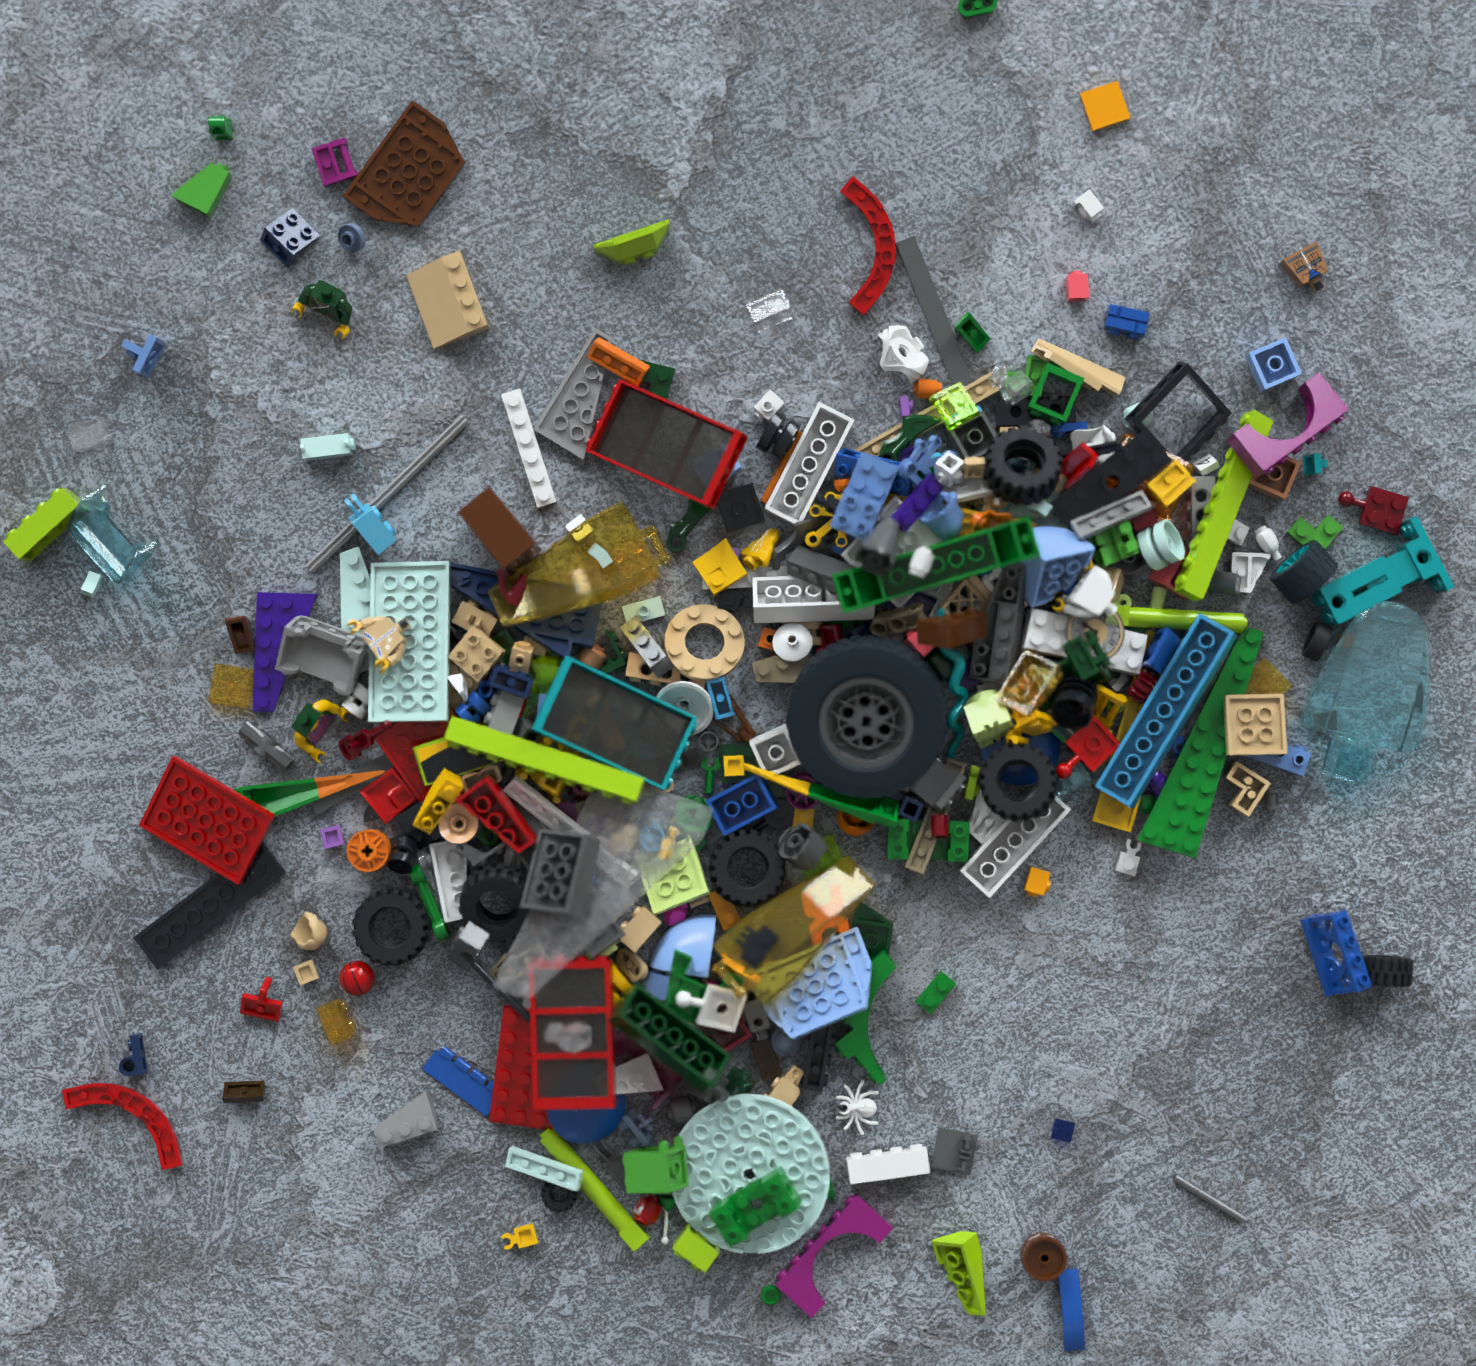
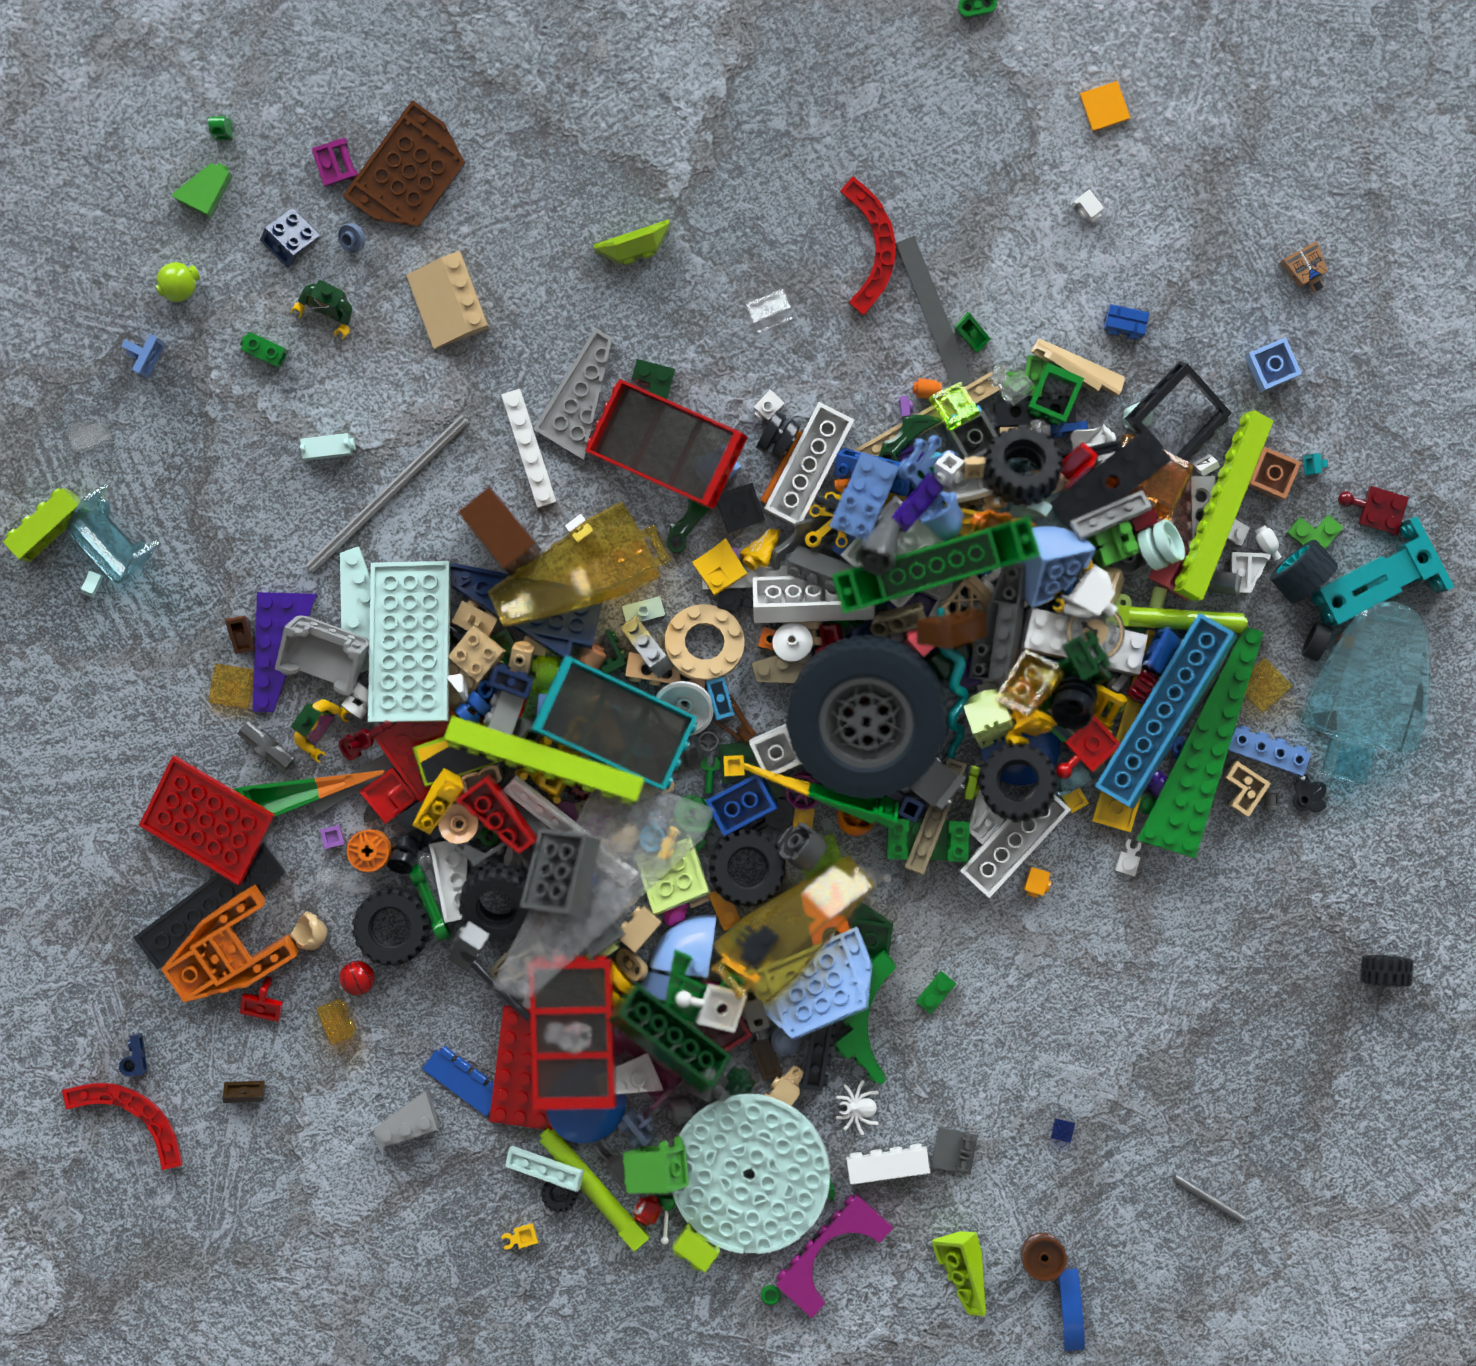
tan plate [293,959,320,986] -> none
medium azure brick [344,493,397,555] -> none
tan torso [347,616,411,674] -> none
dark red plant [495,568,528,607] -> none
orange slope [586,337,650,387] -> none
light aqua piece [588,543,613,568] -> none
green plate [709,1166,802,1248] -> none
white piece [878,326,929,383] -> none
white brick [909,546,935,578] -> none
dark red piece [931,814,949,839] -> none
coral brick [1065,271,1089,302] -> none
yellow plate [1146,459,1196,508] -> none
tan plate [1223,694,1287,756] -> none
arch [1227,373,1349,478] -> none
blue fence [1300,910,1372,997] -> none
none -> lime brick [155,262,201,302]
none -> orange wedge [161,885,299,1002]
none -> green brick [240,332,288,369]
none -> yellow plate [1061,786,1089,813]
none -> black plate [1293,774,1326,813]

